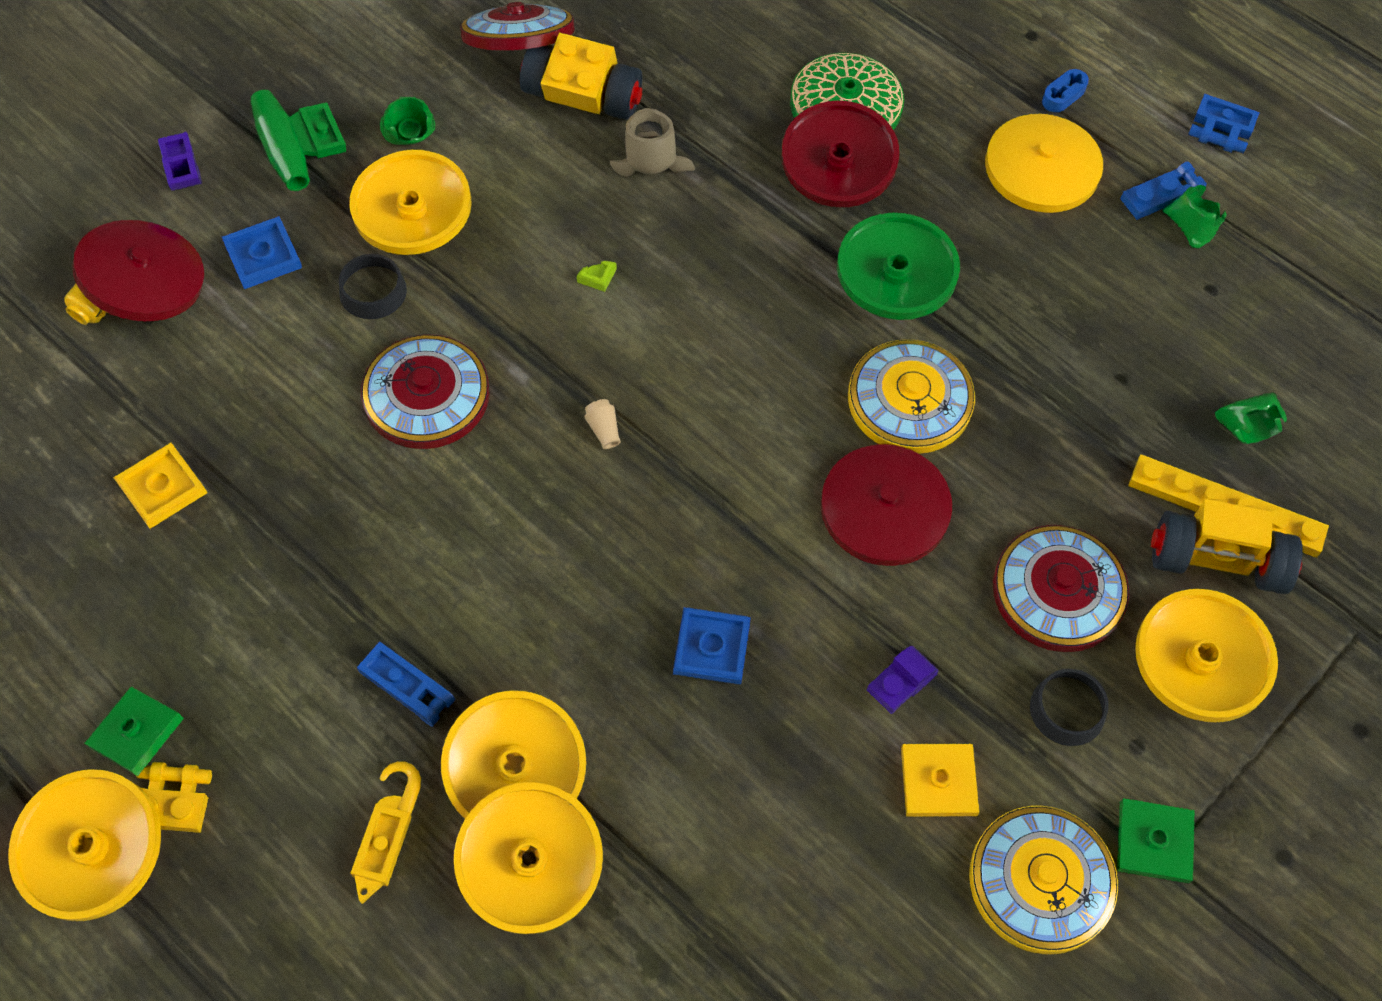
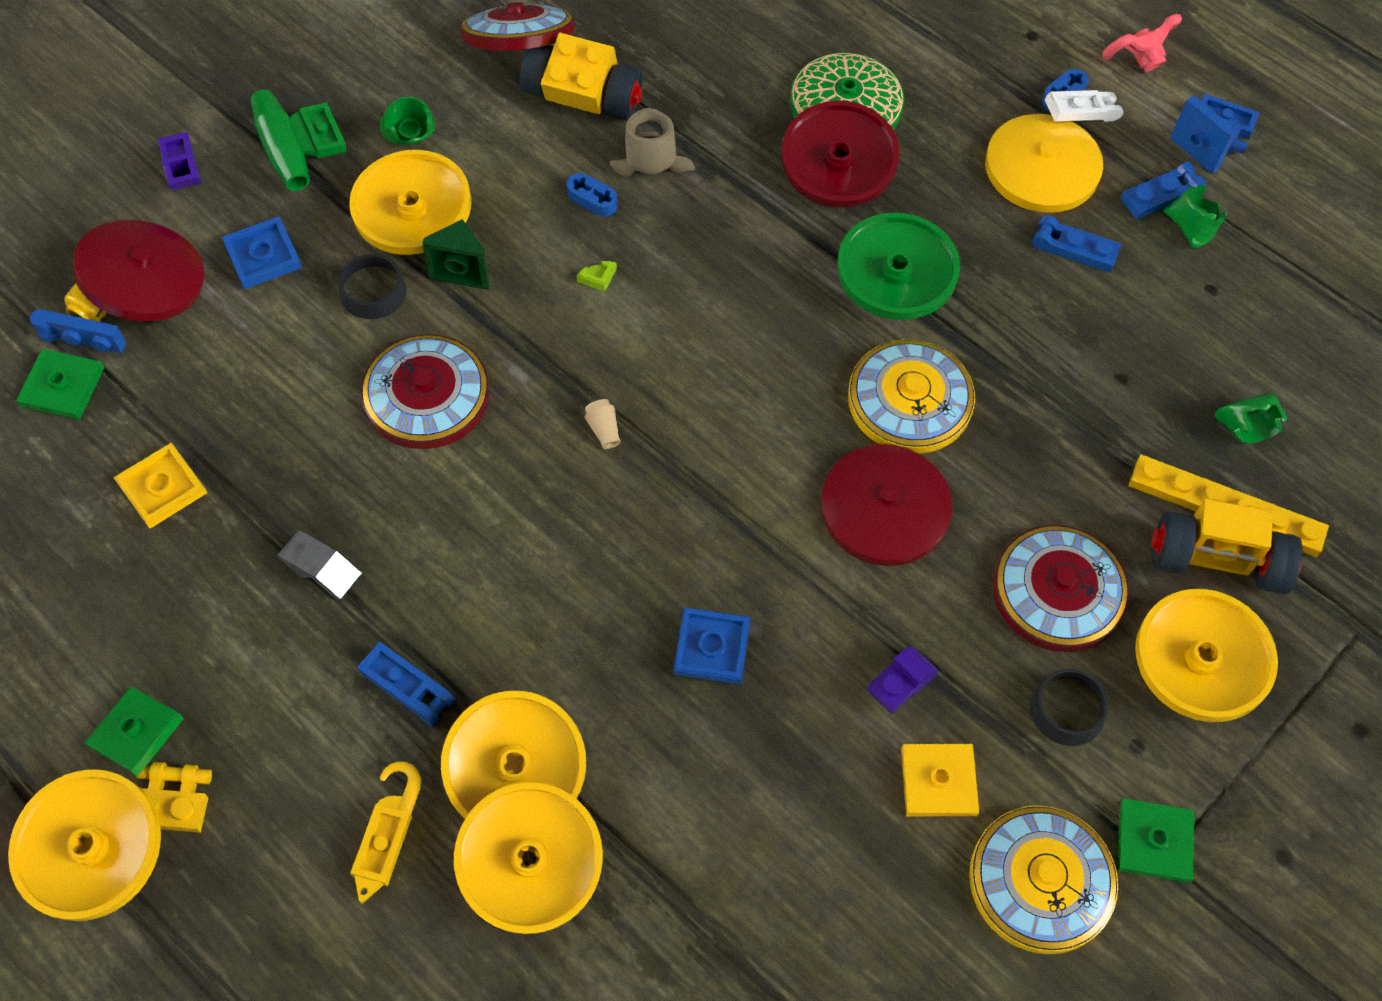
none -> green plate [16,349,105,420]
none -> blue plate [30,310,126,353]
none -> flat silver slope [277,531,361,599]
none -> dark green slope [422,219,490,290]
none -> blue beam [566,173,617,216]
none -> blue plate [1032,216,1121,273]
none -> white hinge [1045,90,1124,122]
none -> coral piece [1102,14,1182,72]
none -> blue plate [1170,95,1237,174]

